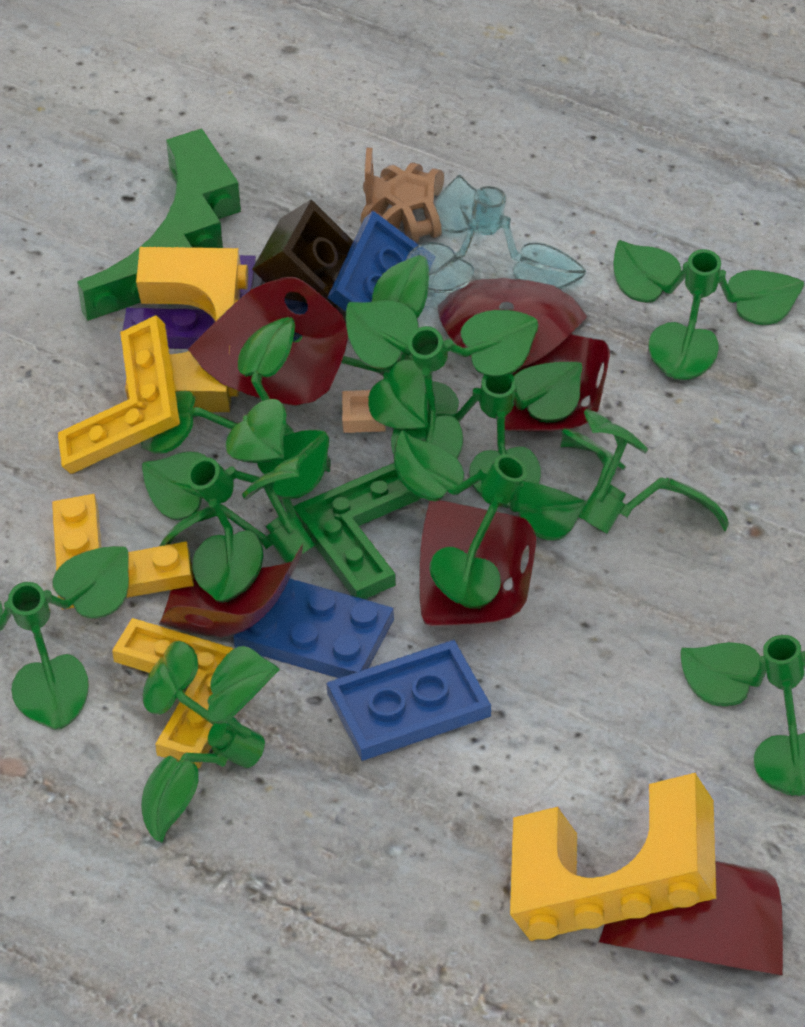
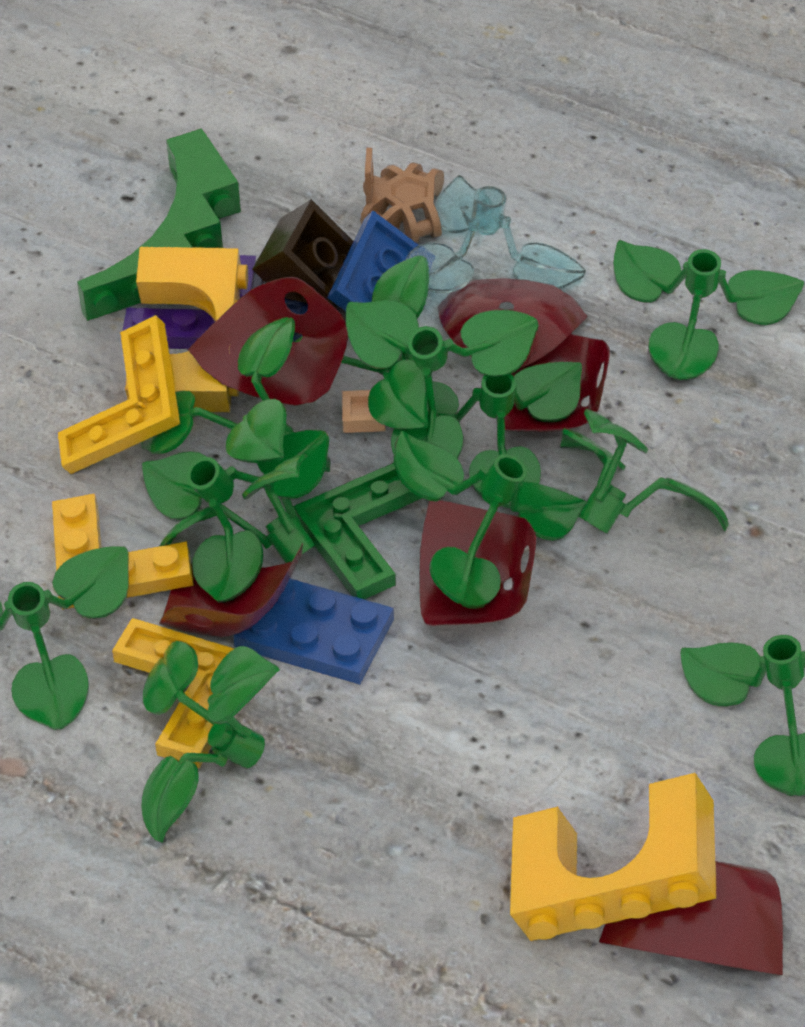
blue plate [326,640,491,761] -> none

